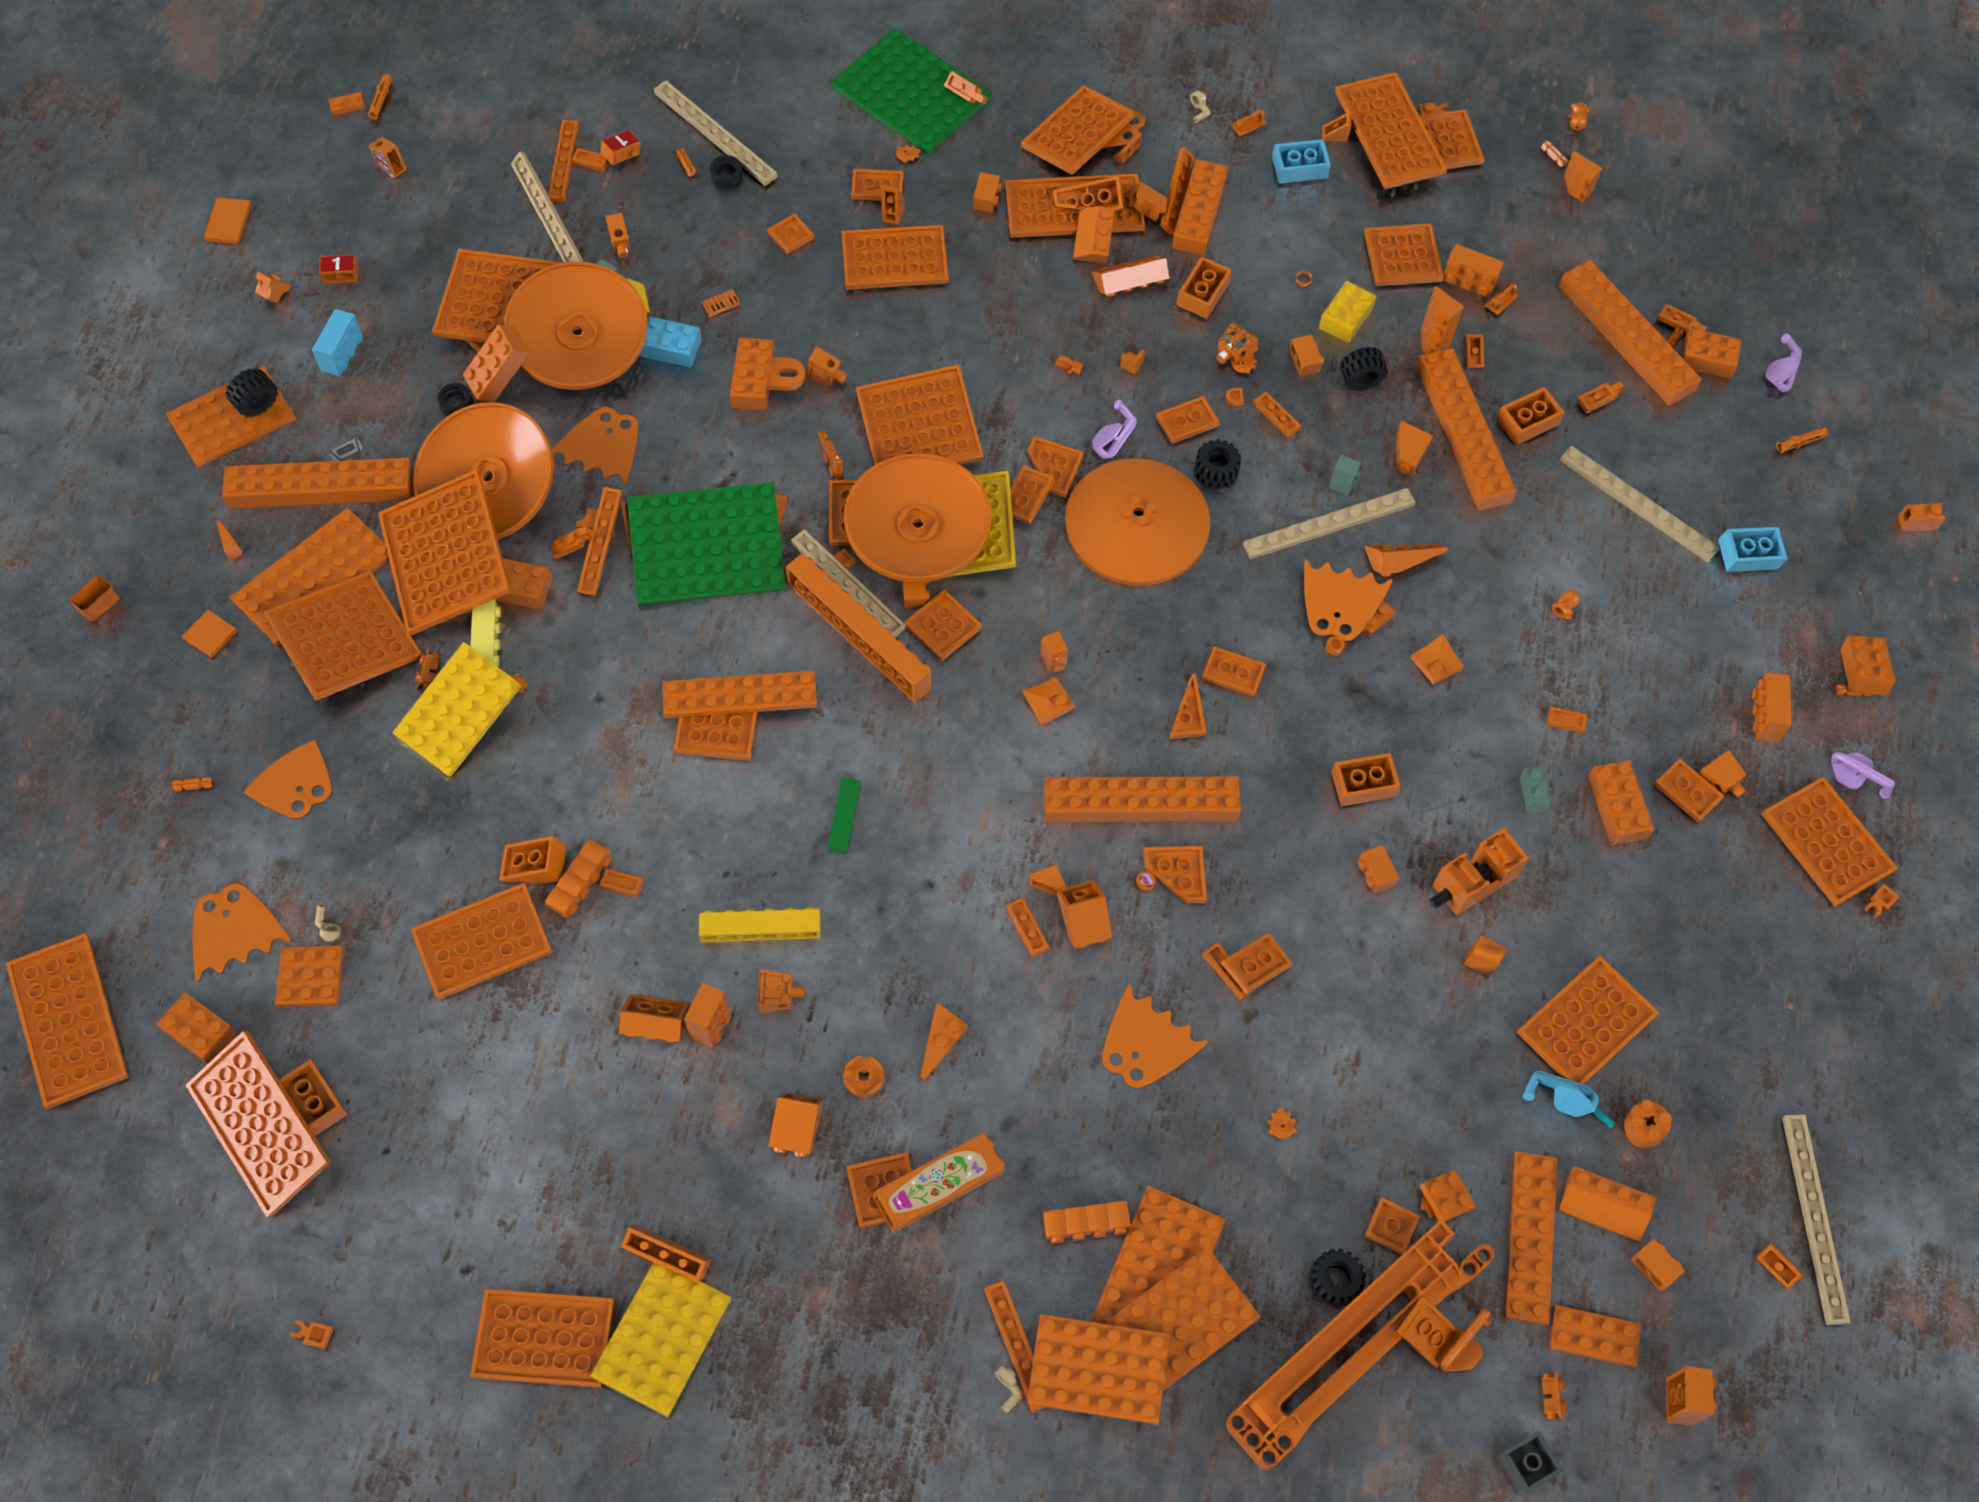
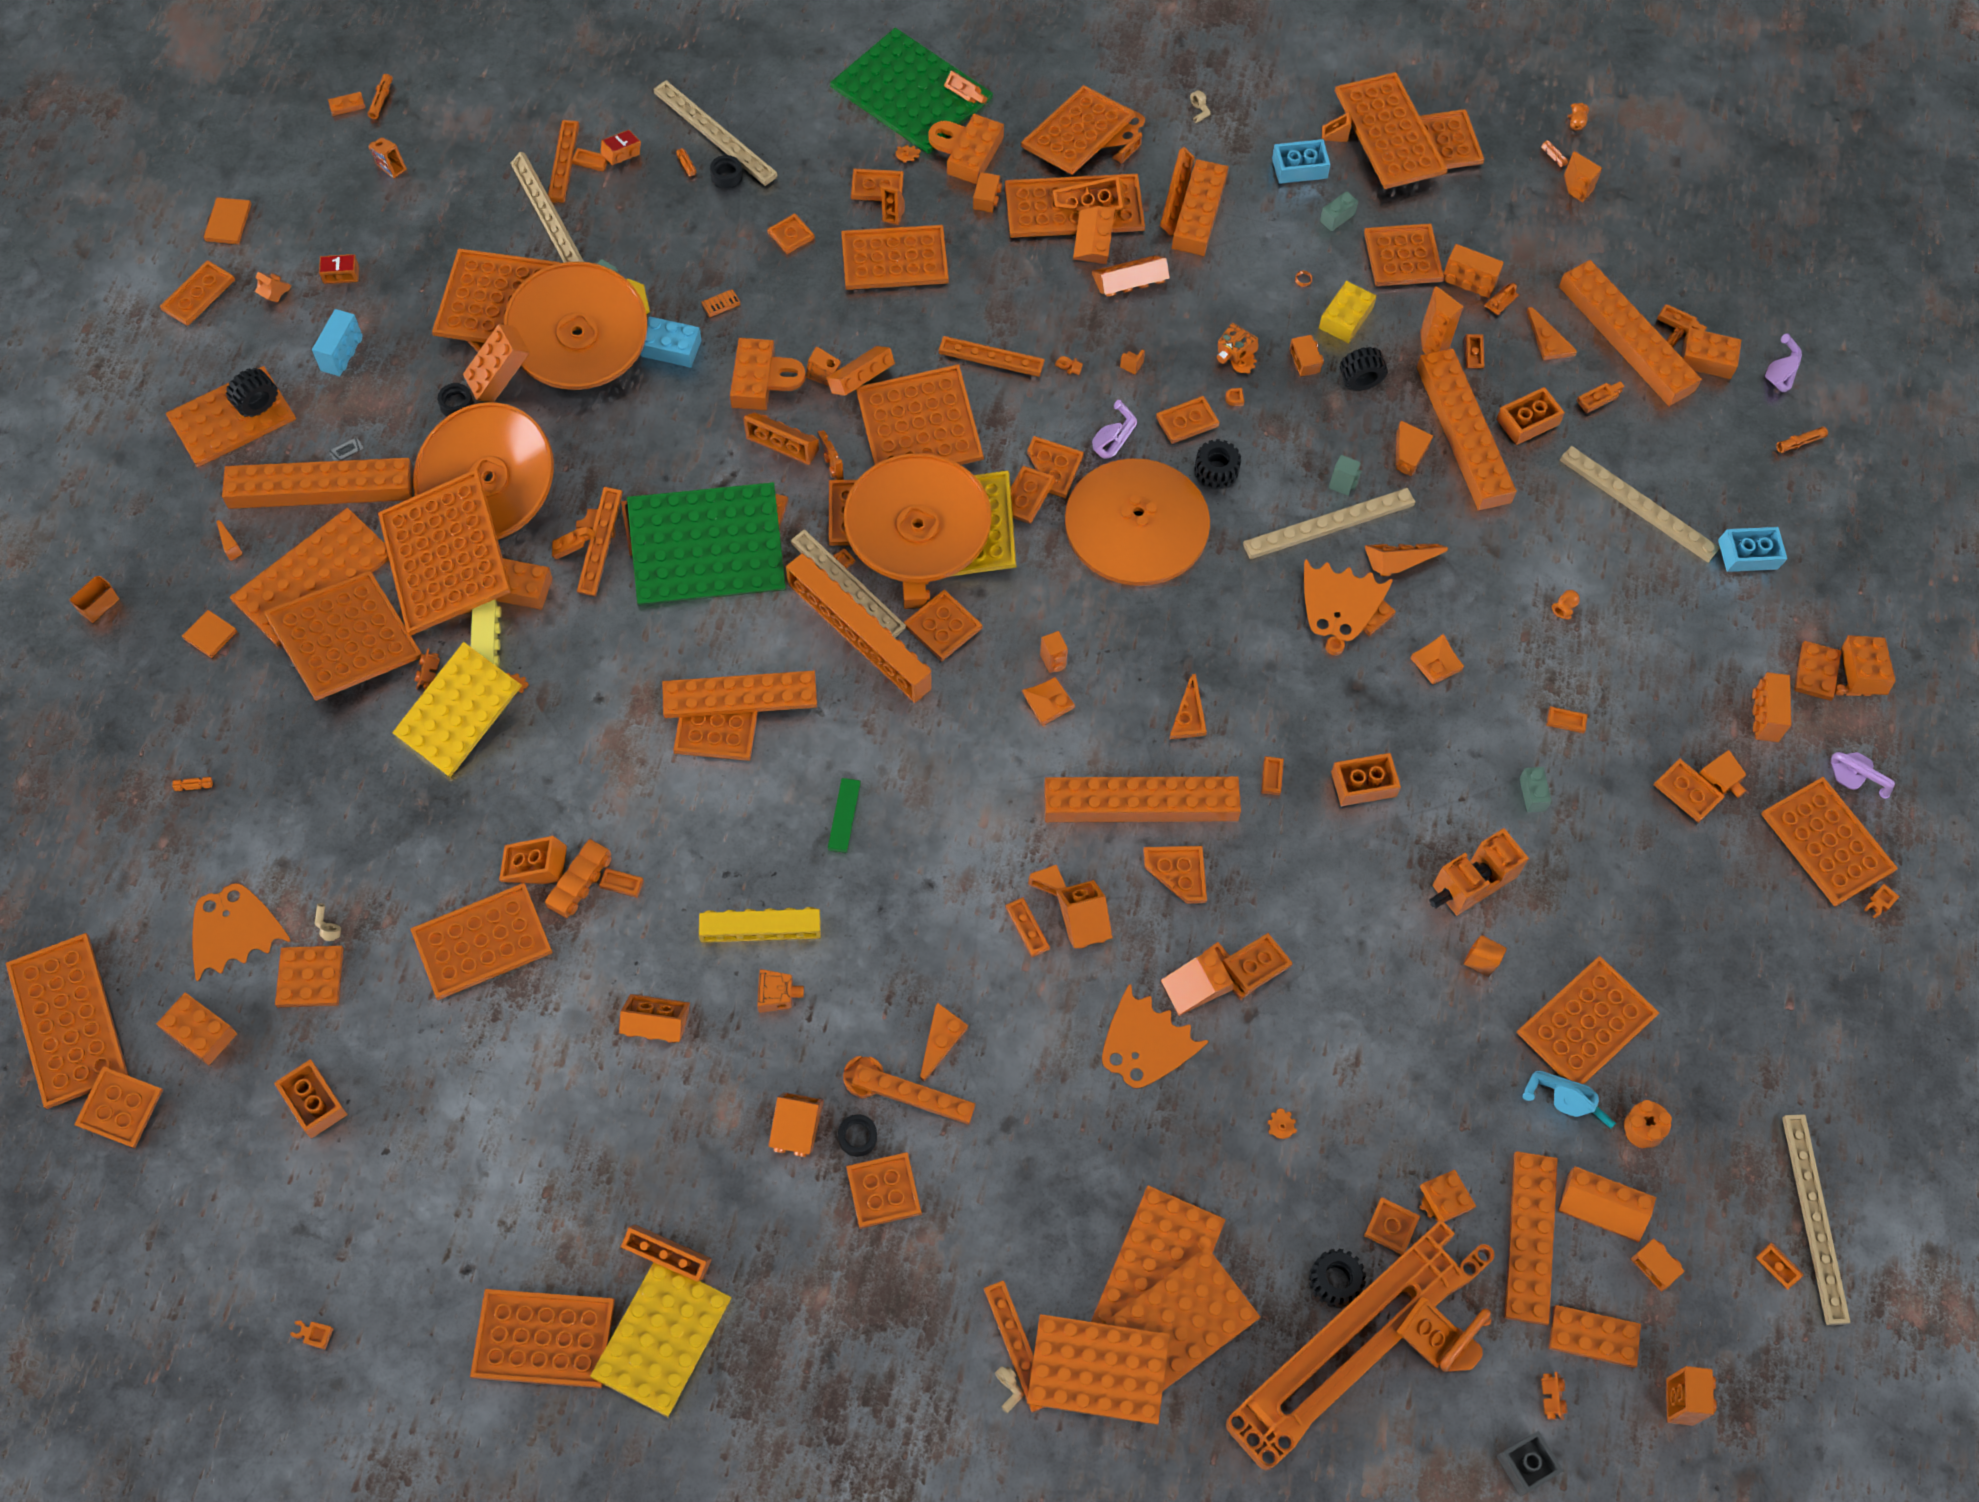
orange plate [186,1031,331,1217] -> none
orange piece [243,740,332,819] -> none
orange piece [552,407,638,484] -> none
orange torso [605,213,631,258] -> none
orange brick [684,982,731,1048] -> none
brick [873,1133,1005,1234] -> none
orange brick [1043,1201,1131,1244] -> none
orange brick [1129,181,1168,222] -> none
orange tile [1136,872,1156,892] -> none
orange brick [1177,256,1232,319] -> none
orange tile [1201,646,1267,698] -> none
orange hinge [1231,109,1267,136] -> none
orange tile [1252,391,1302,438] -> none
orange brick [1358,845,1400,894] -> none
orange plate [1418,103,1449,115] -> none
orange brick [1587,760,1655,845] -> none
orange brick [1898,503,1946,532] -> none
none -> orange plate [74,1066,163,1148]
none -> orange plate [160,260,235,326]
none -> orange slope [743,413,819,465]
none -> orange brick [826,346,895,396]
none -> black tyre [838,1114,877,1157]
none -> orange plate [851,1064,976,1125]
none -> orange brick [929,114,1004,185]
none -> orange plate [939,336,1045,377]
none -> slope [1161,949,1233,1016]
none -> orange tile [1261,756,1284,796]
none -> sand green brick [1320,191,1359,231]
none -> orange wing [1527,307,1577,360]
none -> orange plate [1794,641,1841,701]

